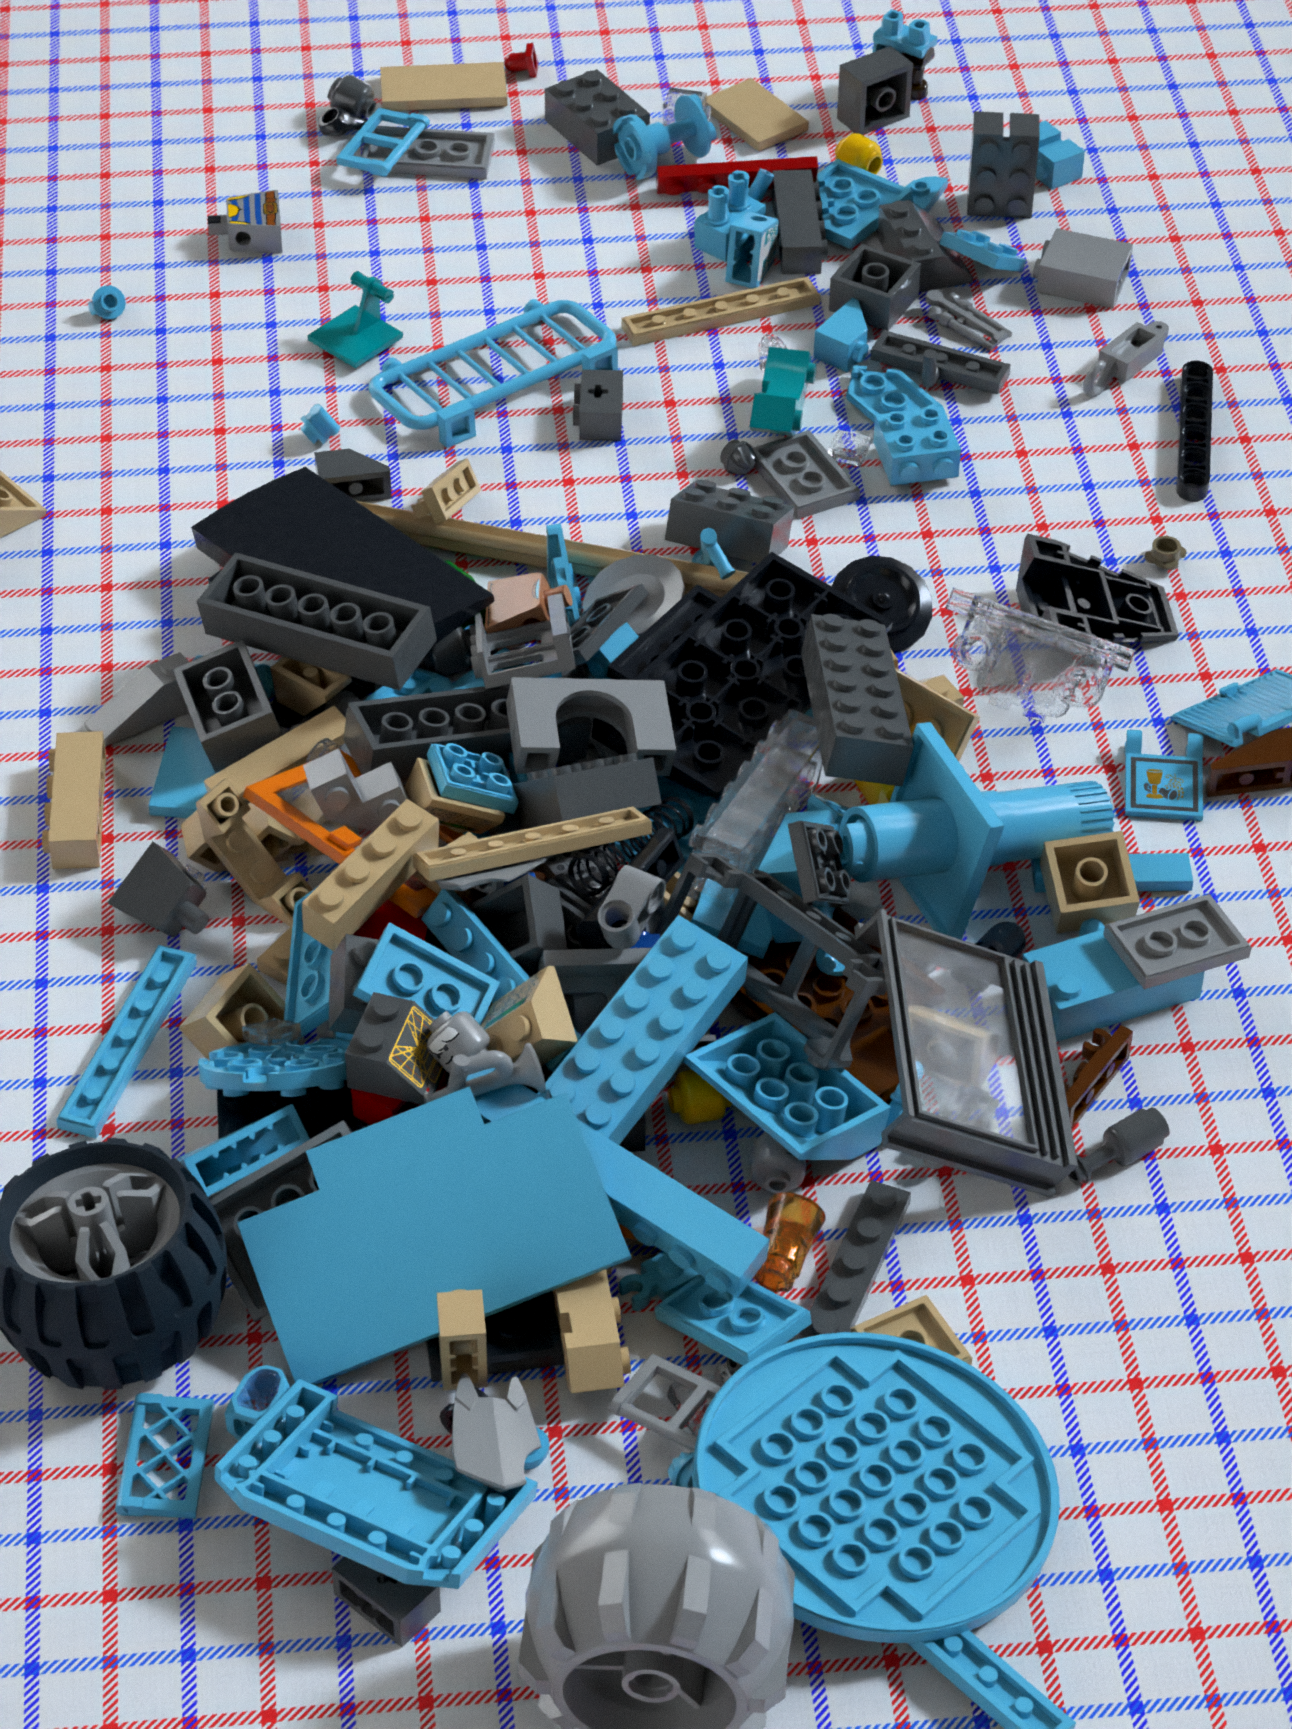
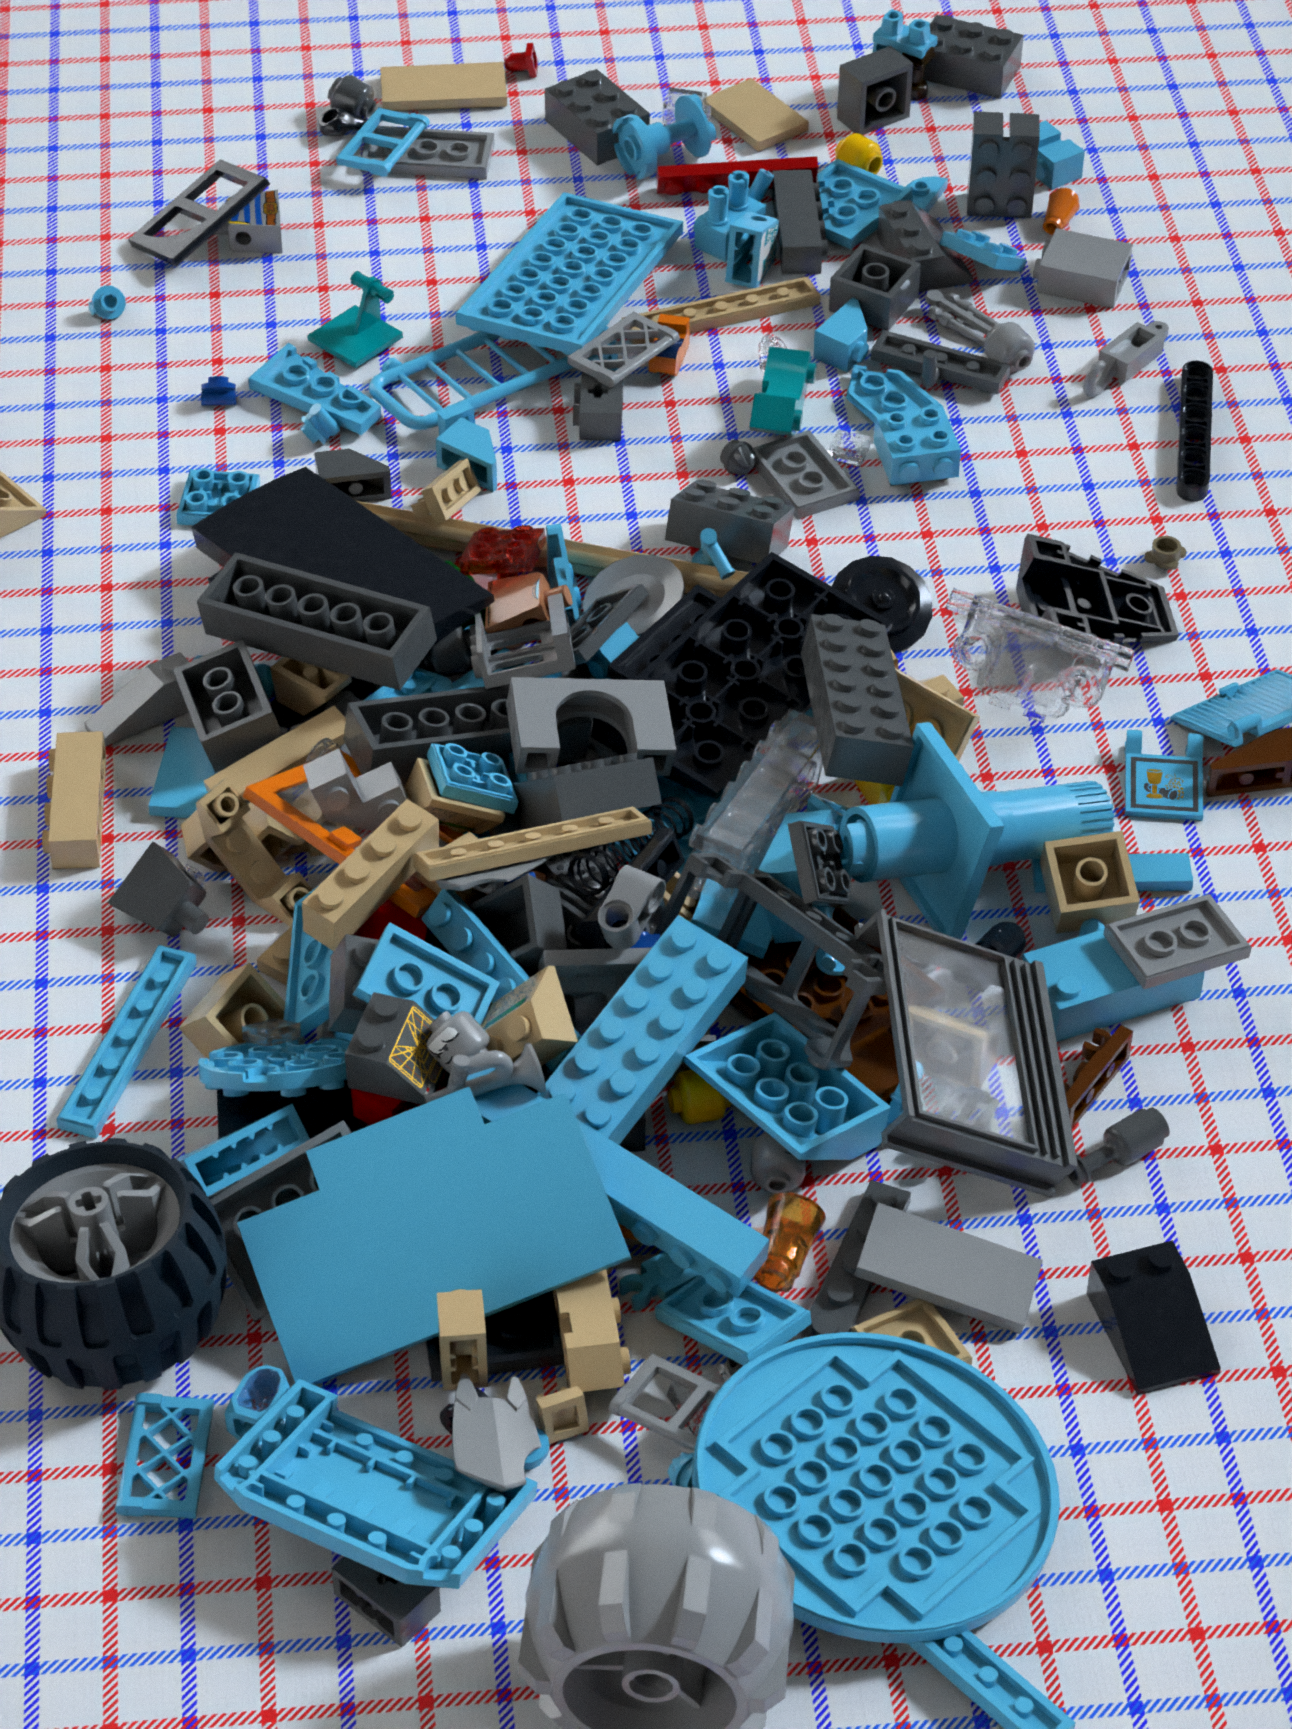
none -> window [128,159,270,267]
none -> medium azure tile [176,468,260,525]
none -> blue plate [201,376,237,406]
none -> medium azure wing [248,342,382,435]
none -> medium azure slope [436,418,497,492]
none -> medium azure plate [456,192,684,355]
none -> clear red plate [458,525,547,580]
none -> tan tile [536,1385,589,1444]
none -> light grey window [567,311,680,388]
none -> orange leg [648,314,690,376]
none -> light grey tile [854,1202,1043,1334]
none -> dark grey brick [923,15,1024,98]
none -> light grey head [984,322,1035,373]
none -> orange cone [1043,188,1080,235]
none -> black slope [1086,1240,1221,1395]

